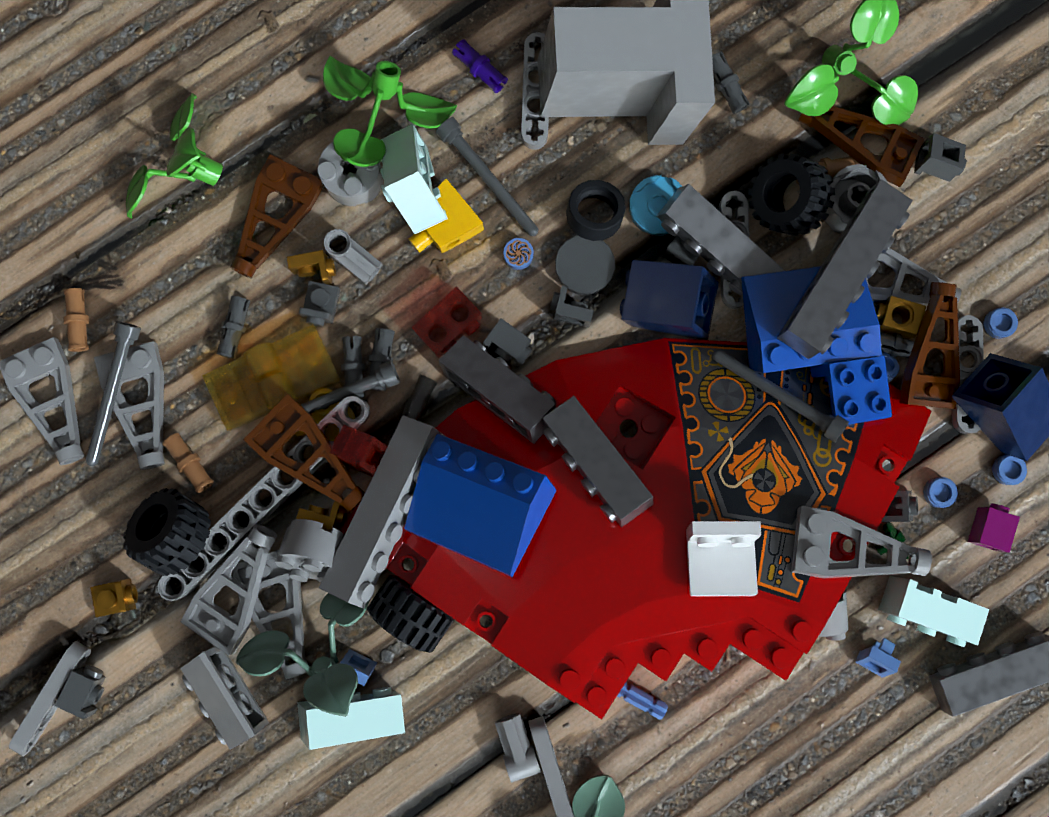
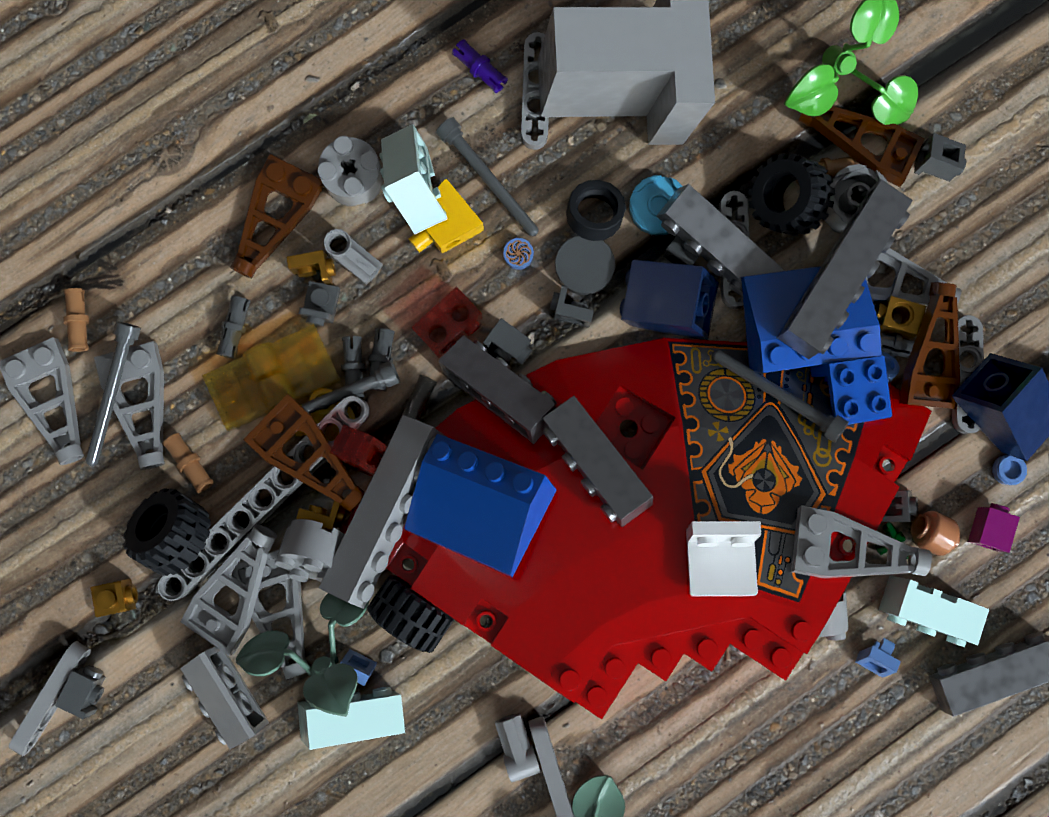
bright green plant [126,93,223,219] -> none
bright green plant [323,56,457,167] -> none
medium blue axle [617,681,668,720] -> none
dark grey pin [712,51,750,114] -> none
medium blue tile [923,477,958,508] -> none
medium blue tile [984,307,1018,339] -> none
none -> nougat head [911,511,960,556]

